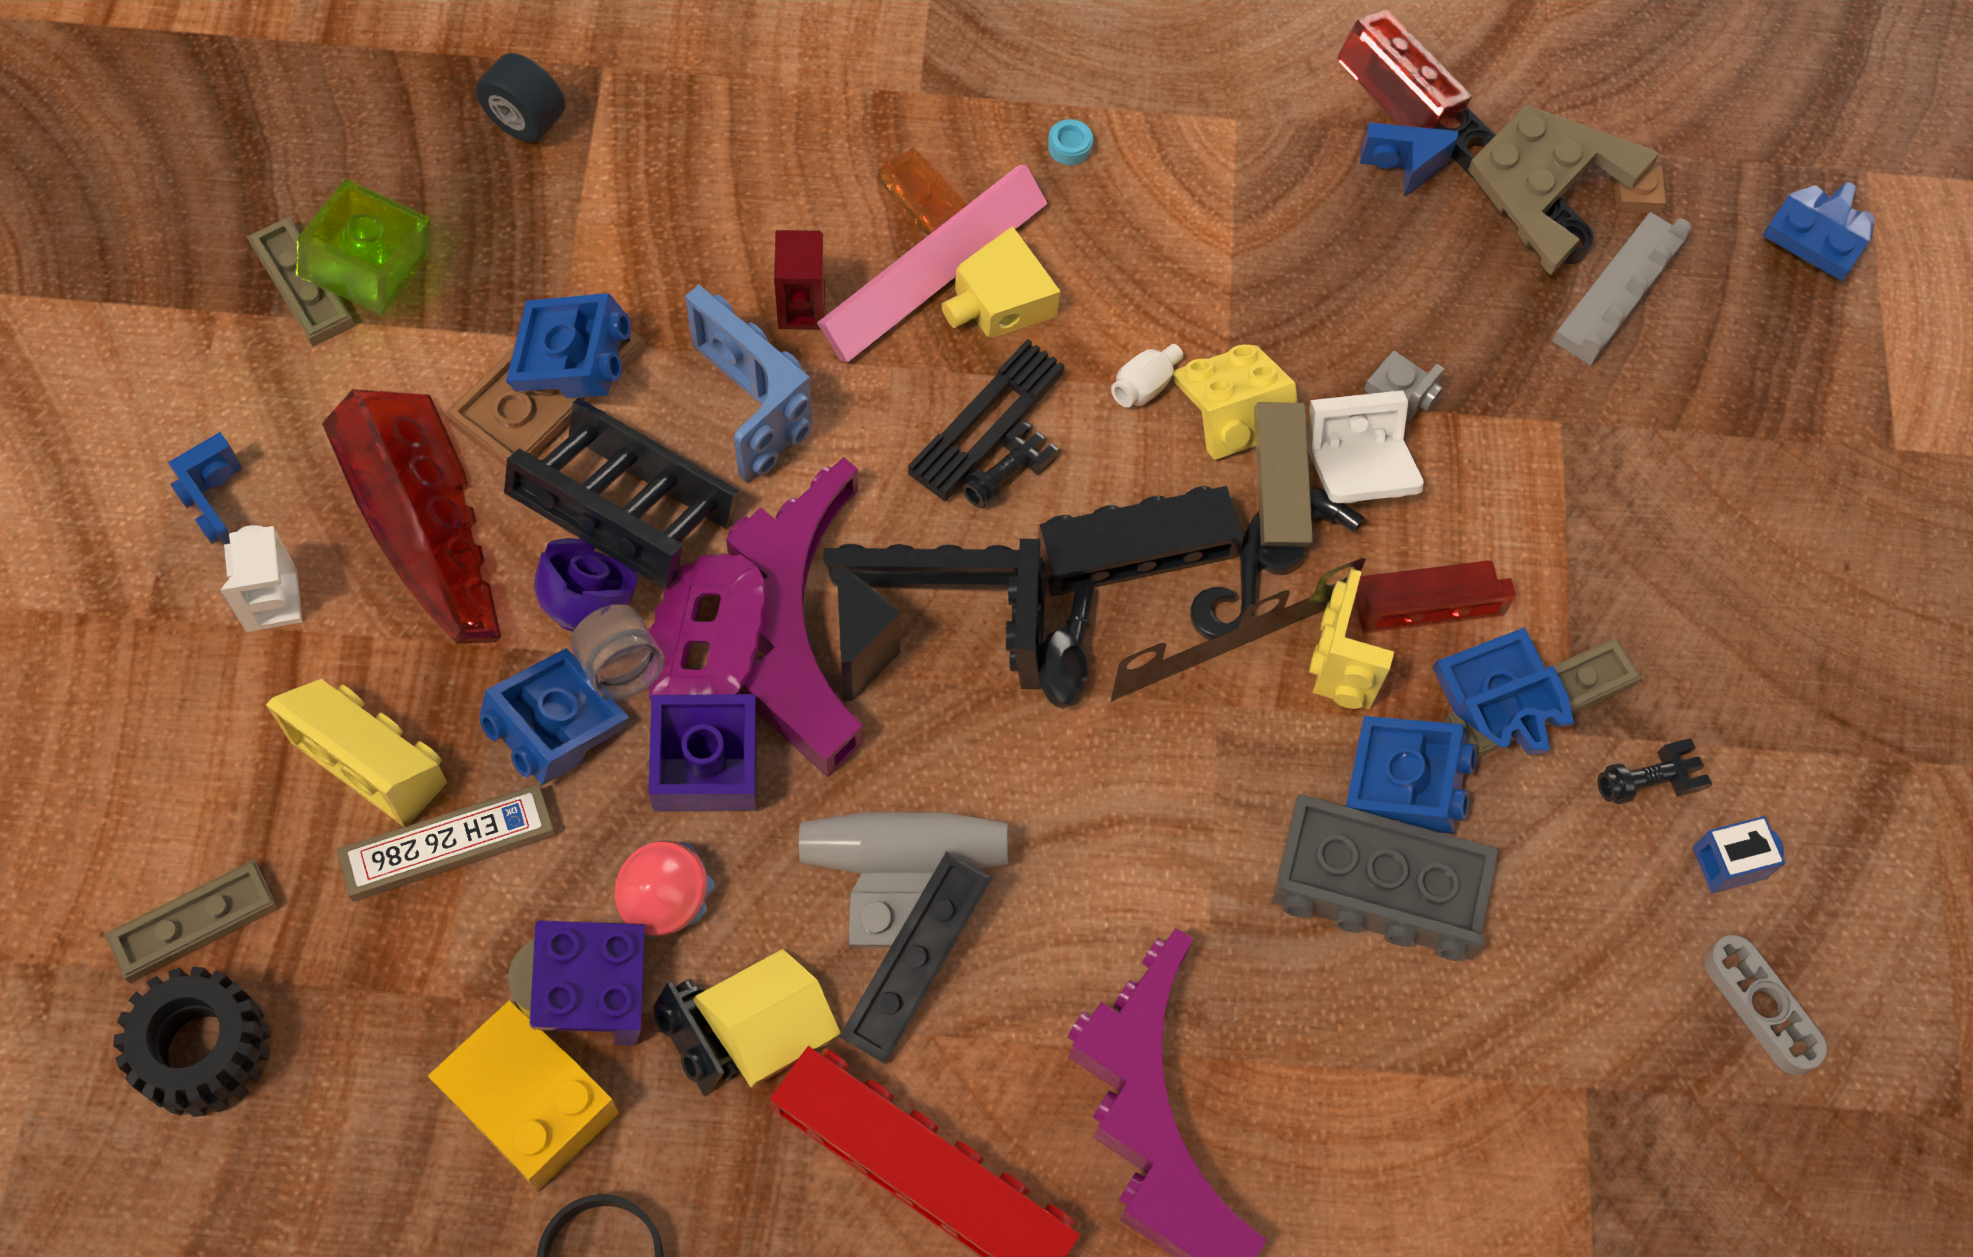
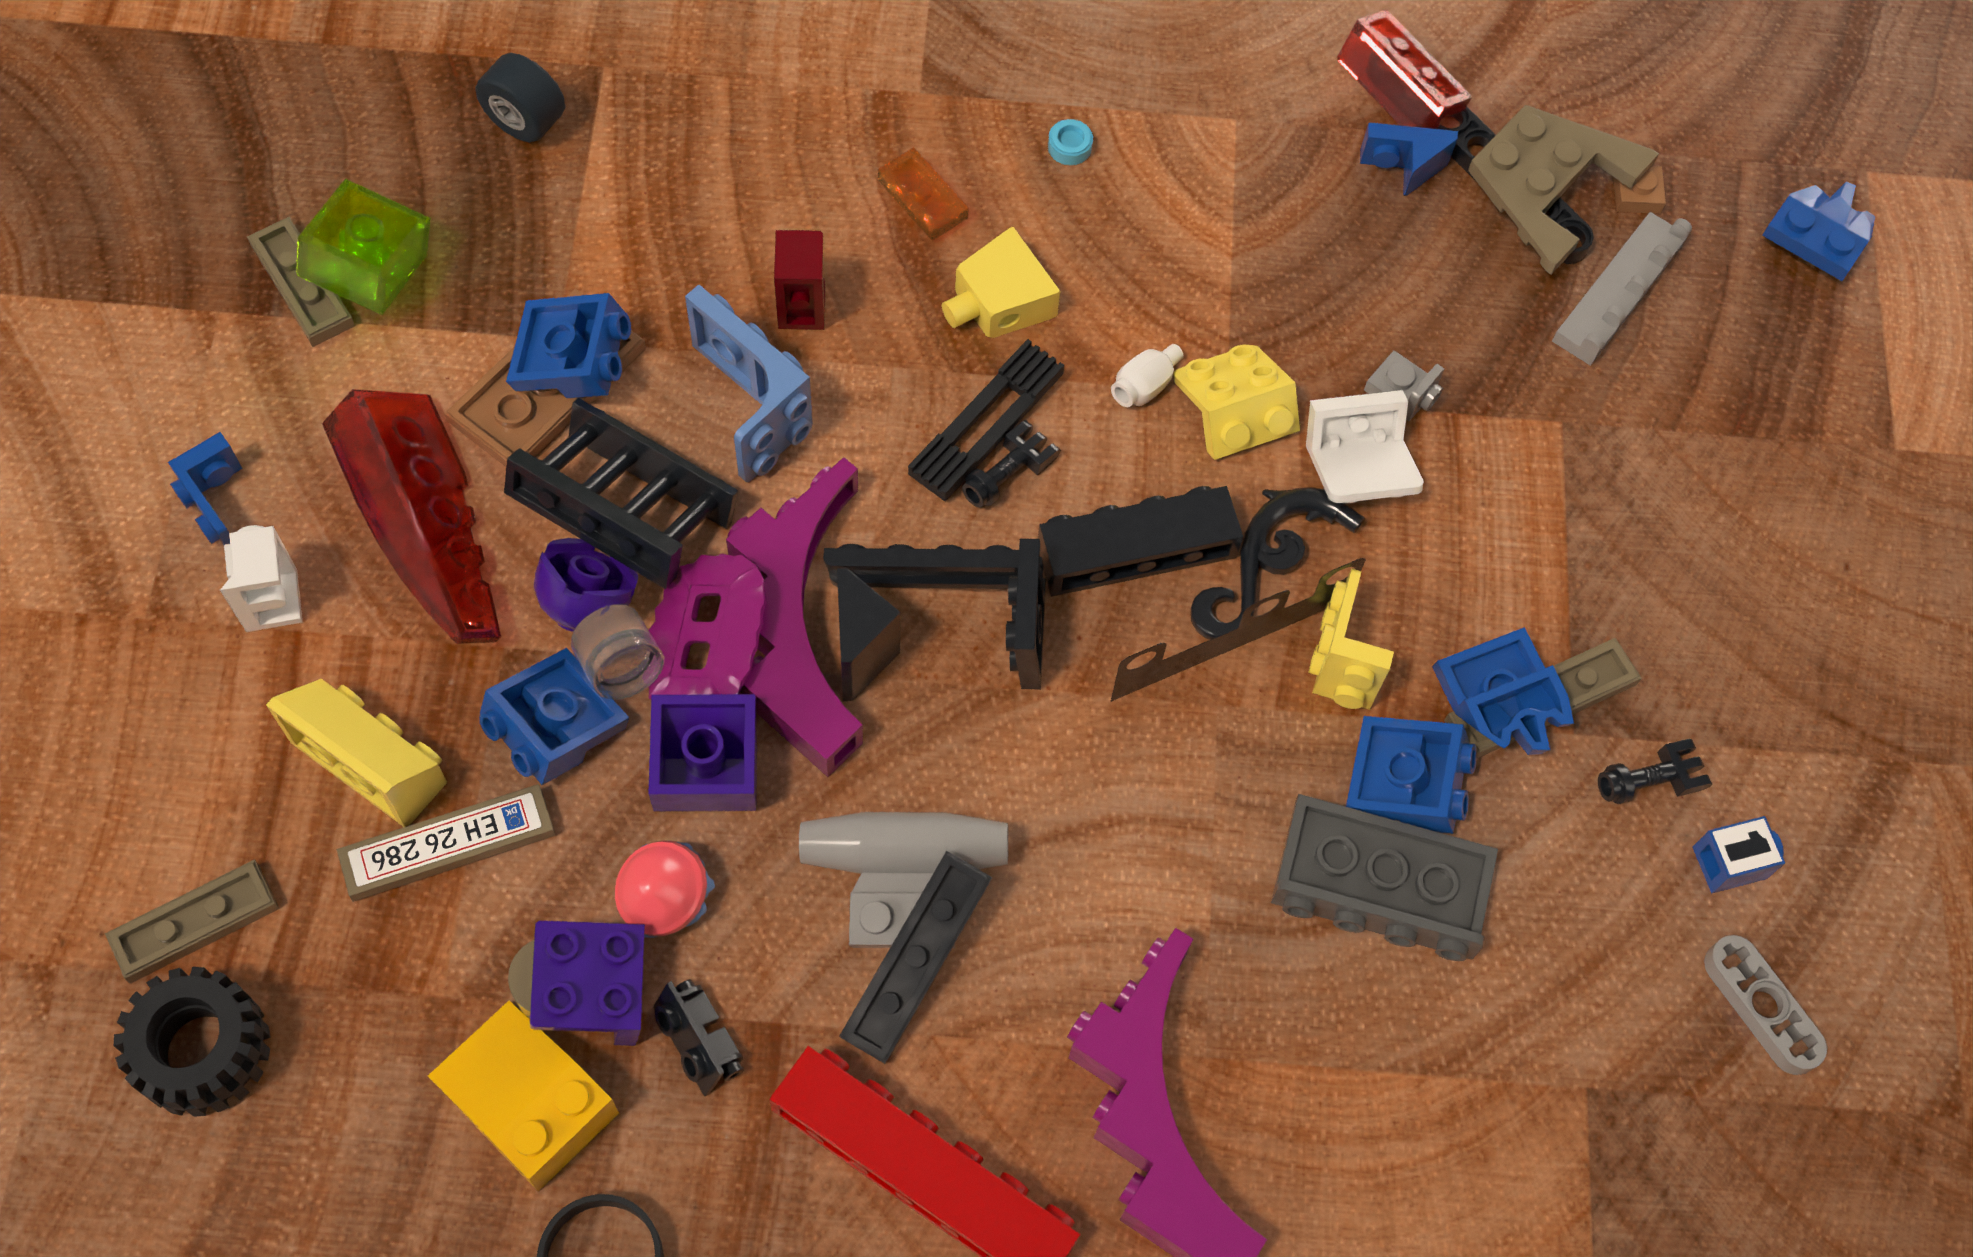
light yellow slope [693,949,841,1088] -> none
bright pink tile [817,165,1048,362] -> none
black piece [1038,584,1095,709] -> none
dark tan tile [1254,402,1312,547] -> none
clear red panel [1355,560,1516,634] -> none

